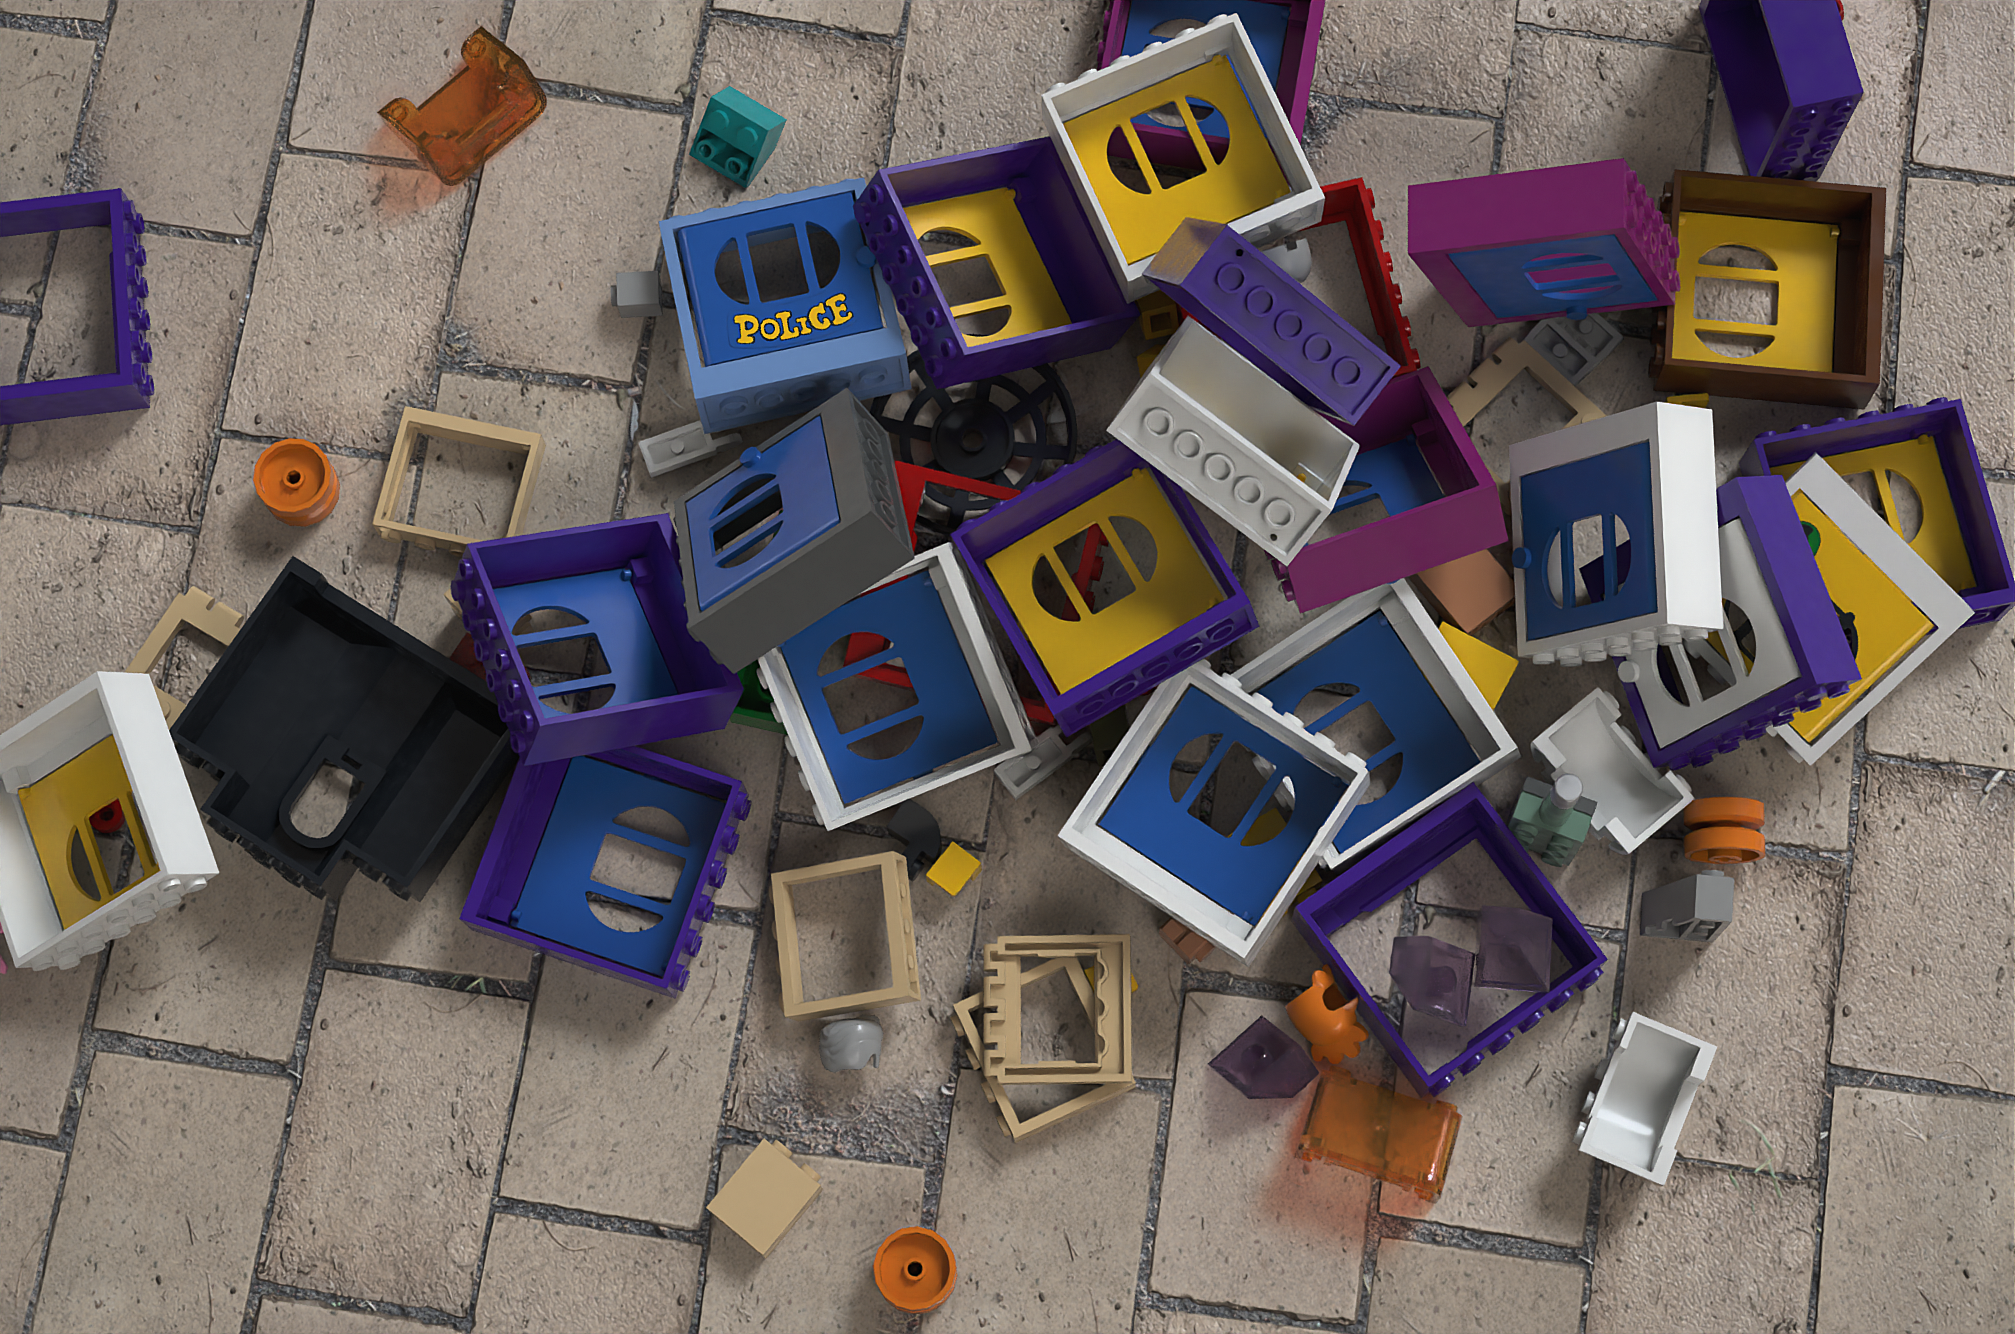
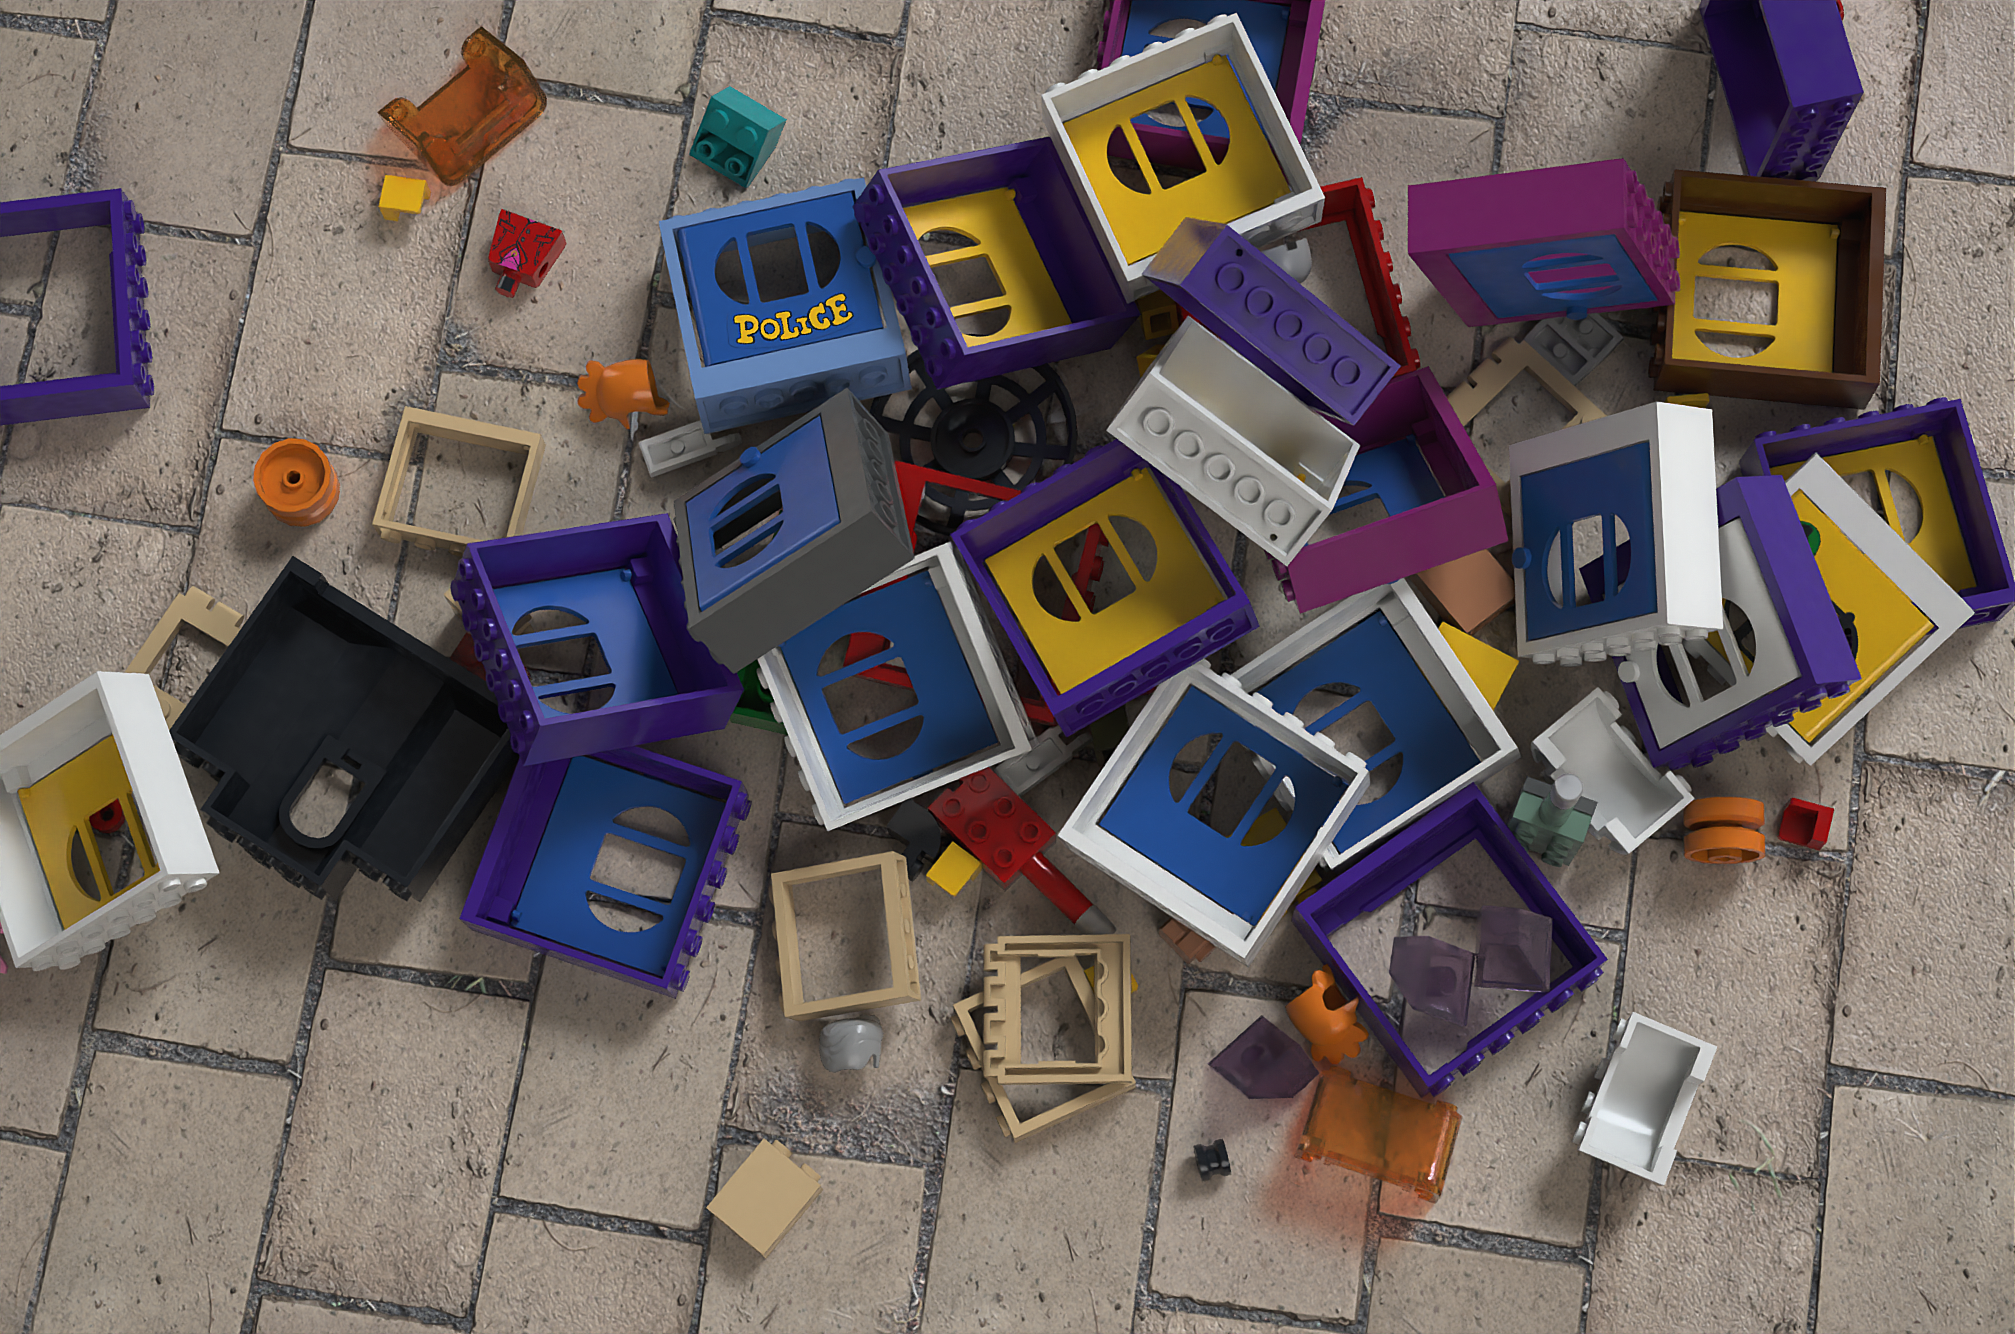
light grey brick [611,271,663,318] -> none
orange wheel [873,1226,958,1315] -> none
light grey wedge [1640,870,1734,943] -> none
none -> yellow panel [378,175,431,221]
none -> red torso [488,209,567,298]
none -> orange piece [577,359,670,429]
none -> red piece [928,767,1117,935]
none -> black wheel [1193,1139,1231,1182]
none -> red panel [1777,798,1834,851]

